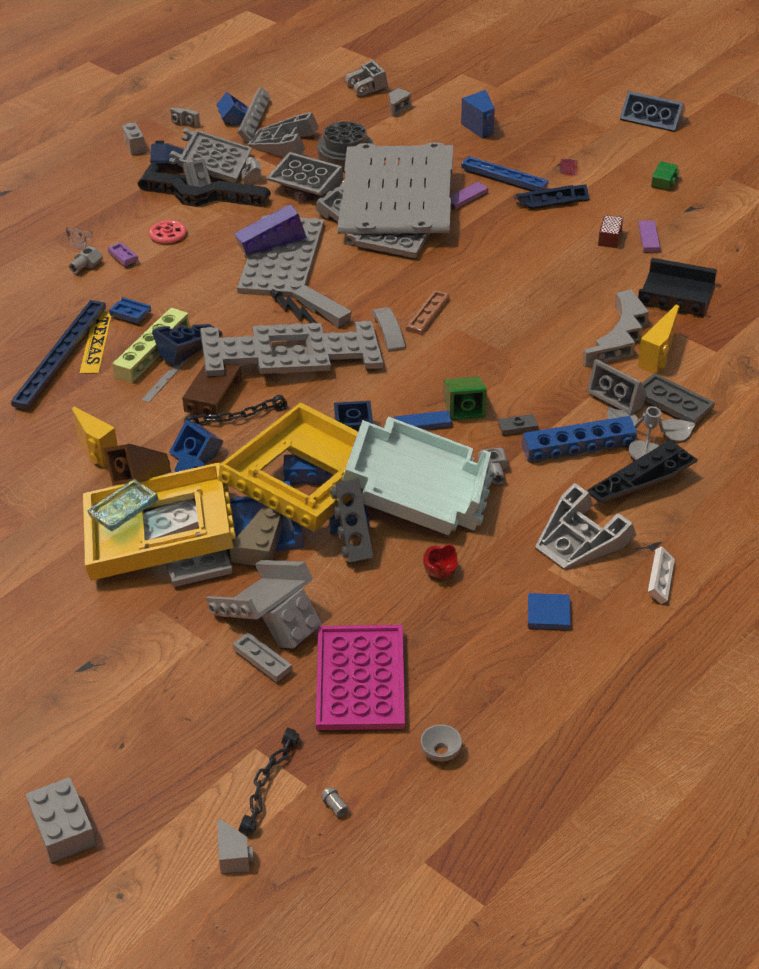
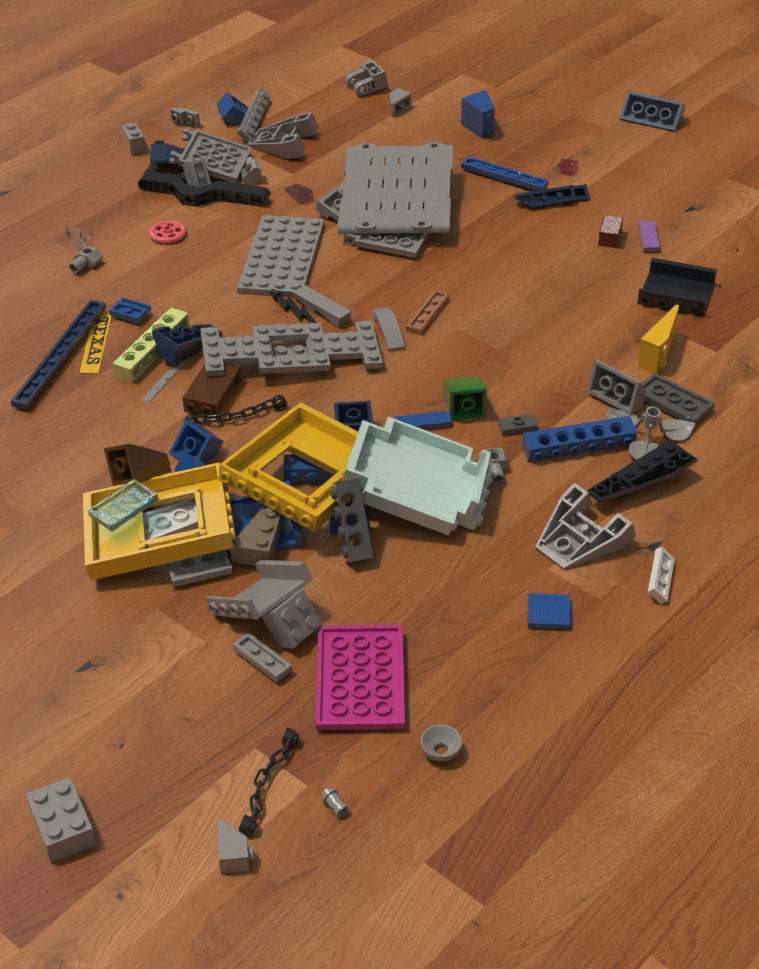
yellow slope [72,407,118,468] -> none
medium lavender plate [108,242,139,266] -> none
dark purple wedge [234,204,307,255] -> none
light grey slope [267,152,344,195] -> none
dark grey wheel [317,121,374,172] -> none
red cap [423,544,458,579] -> none
medium lavender tile [449,182,488,210] -> none
light grey arch [583,289,649,367] -> none
green brick [651,161,680,190] -> none

